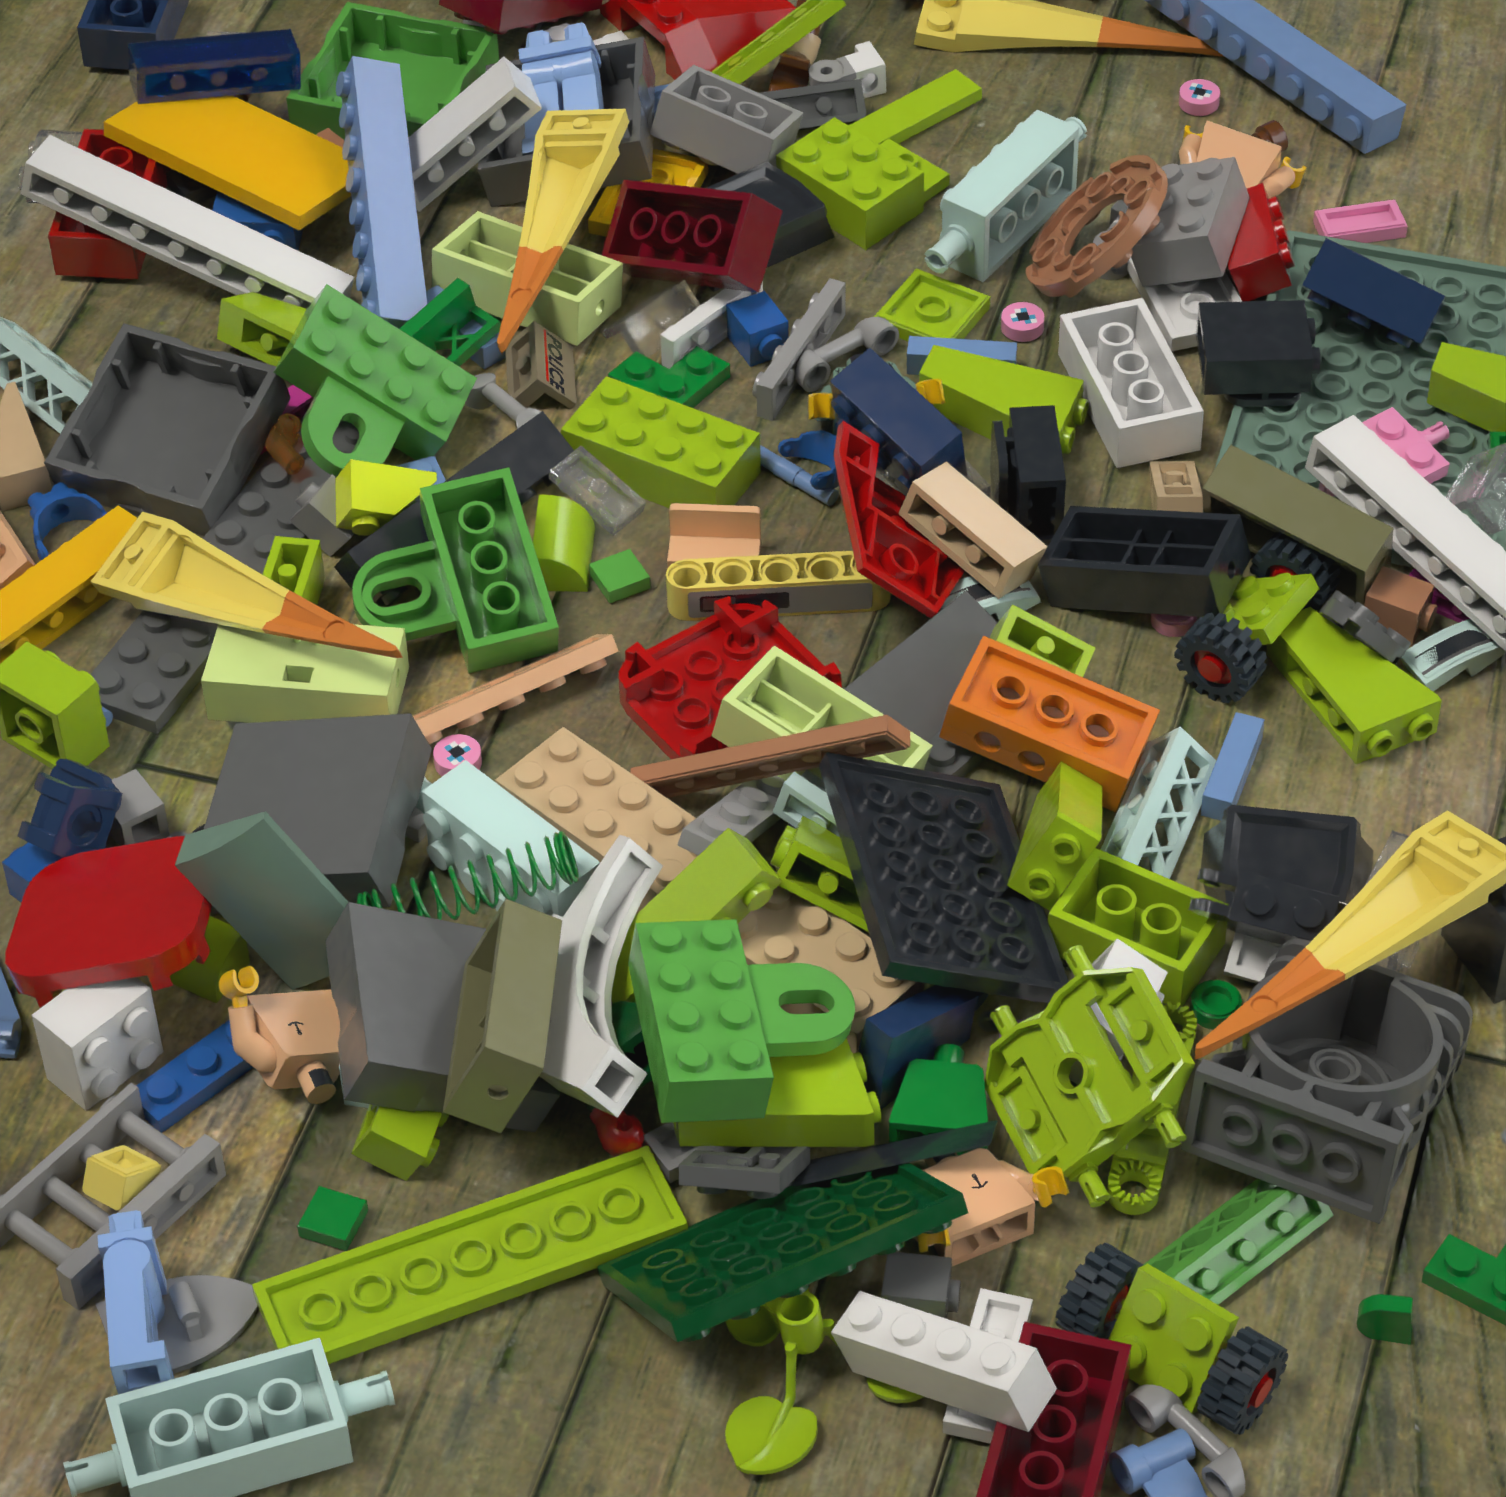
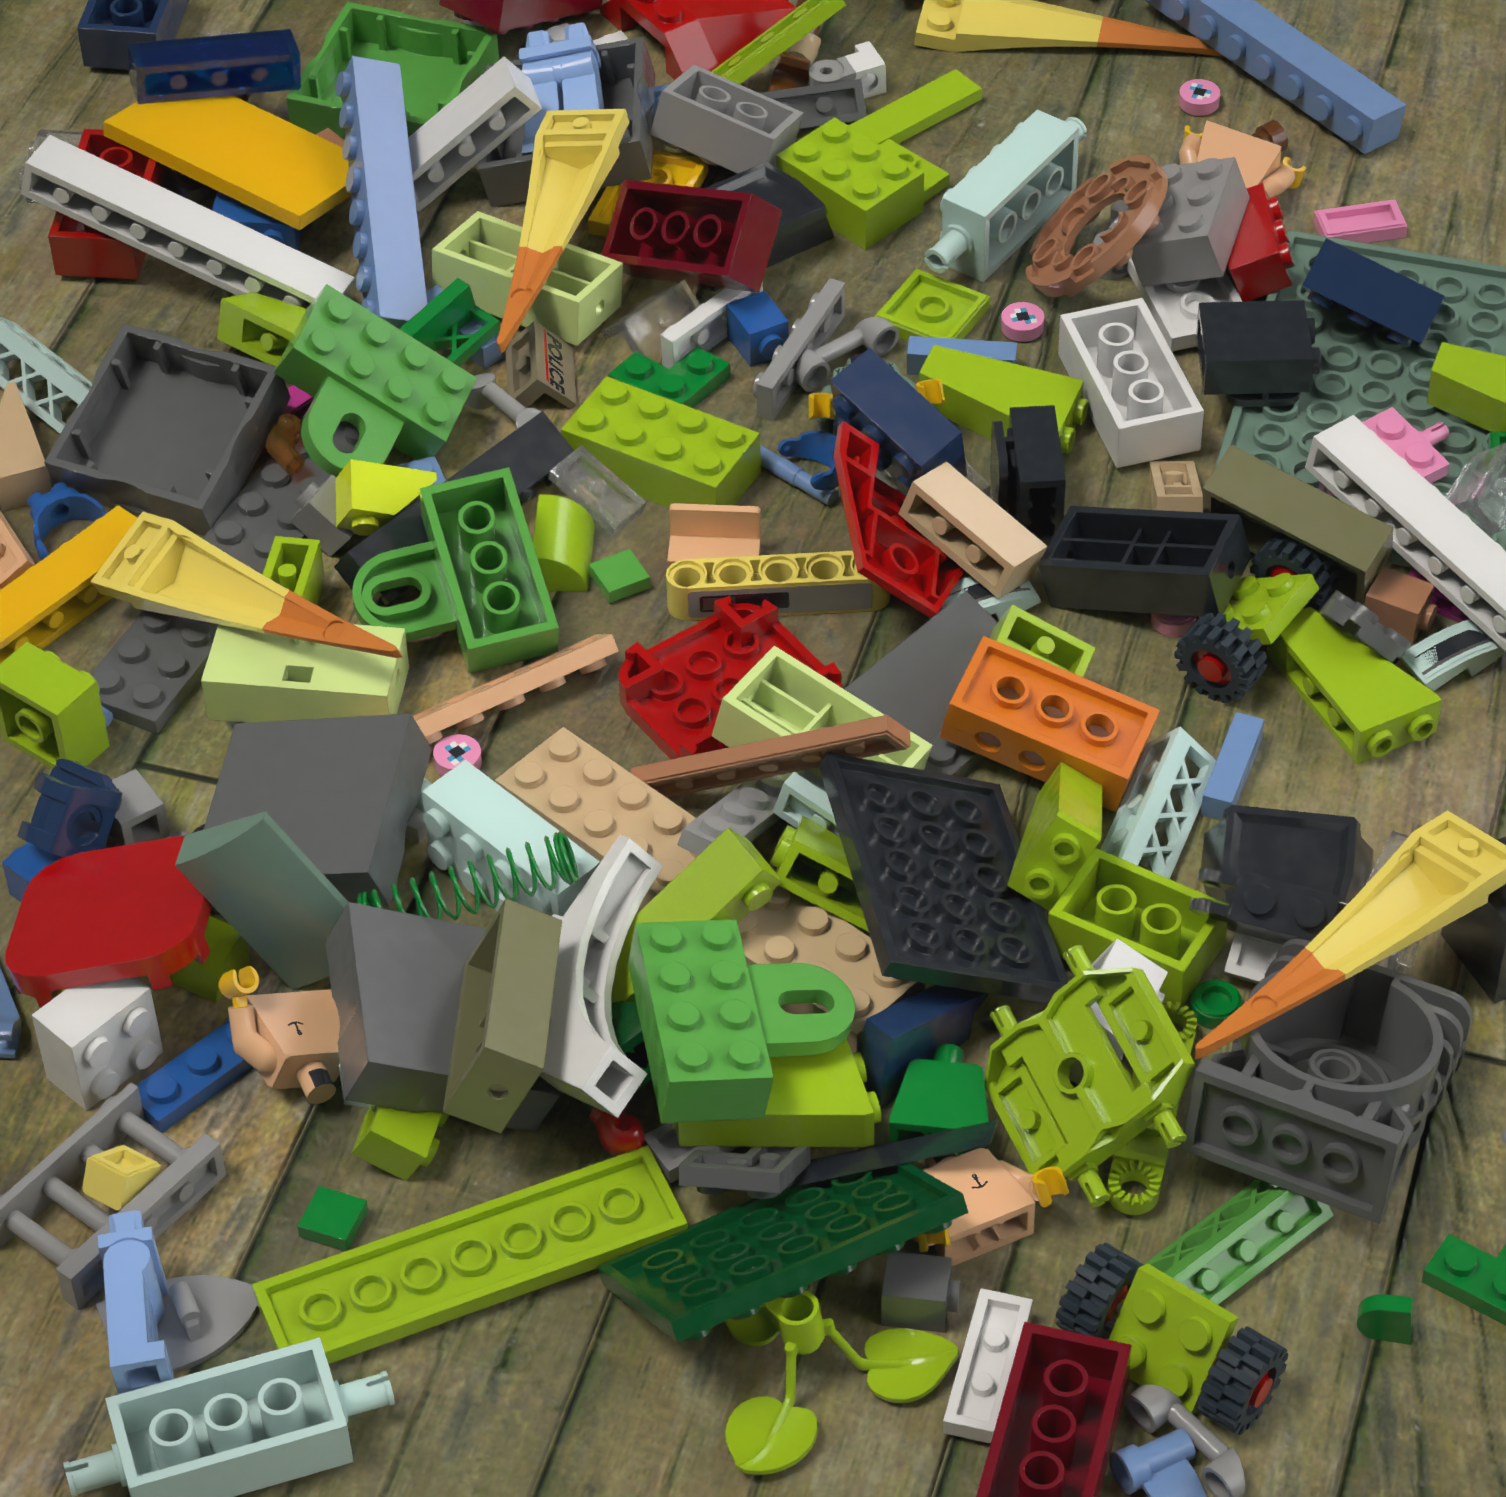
white brick [831,1291,1057,1432] -> none

